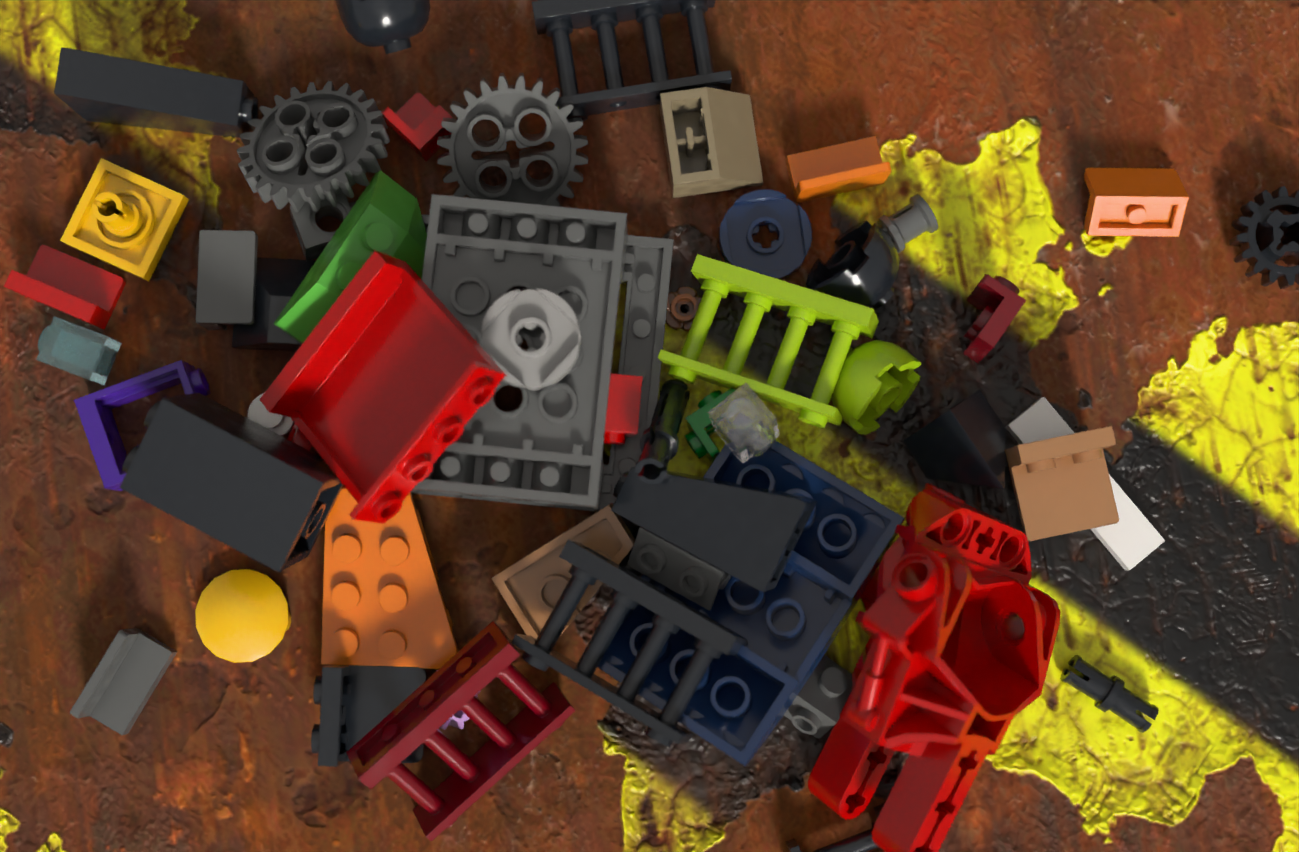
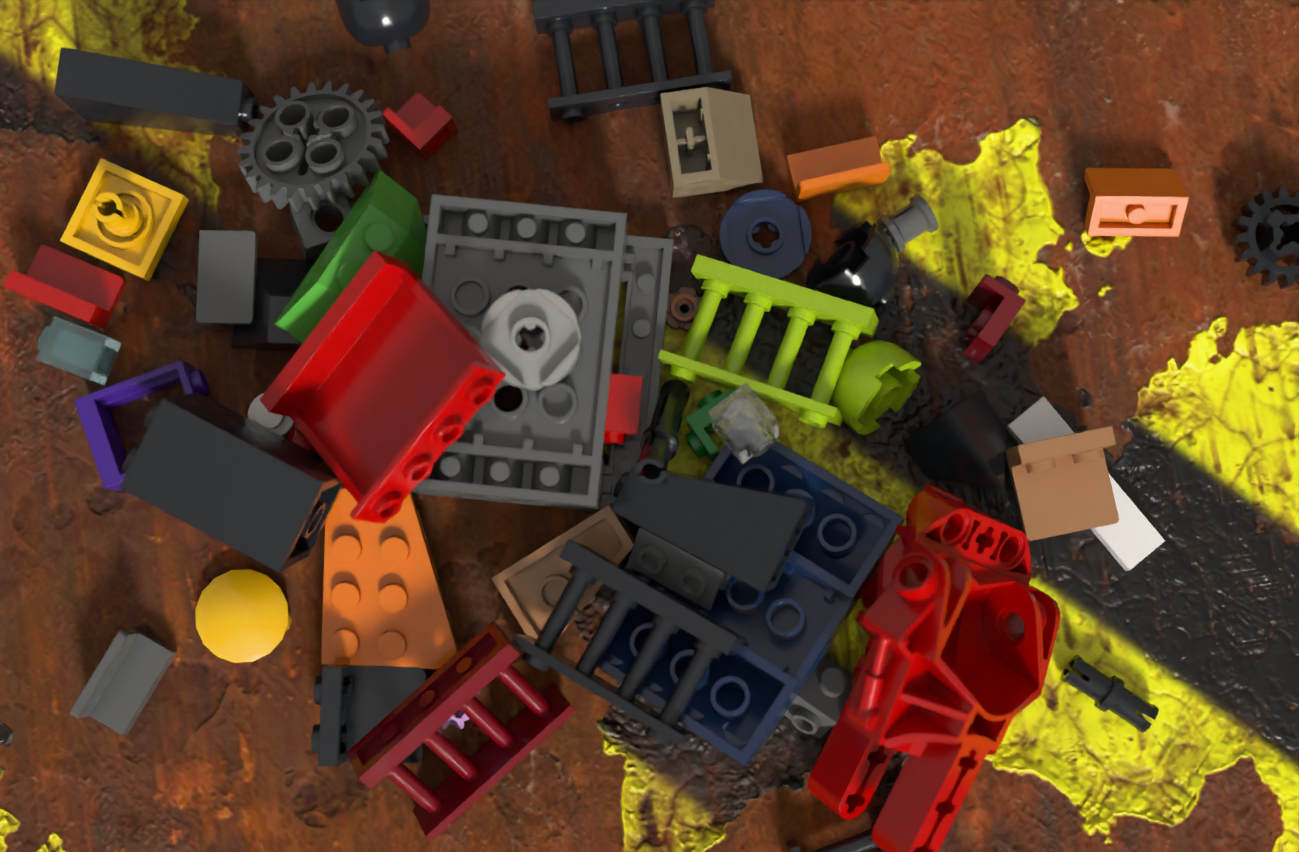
dark grey gear [437,73,588,207] -> none

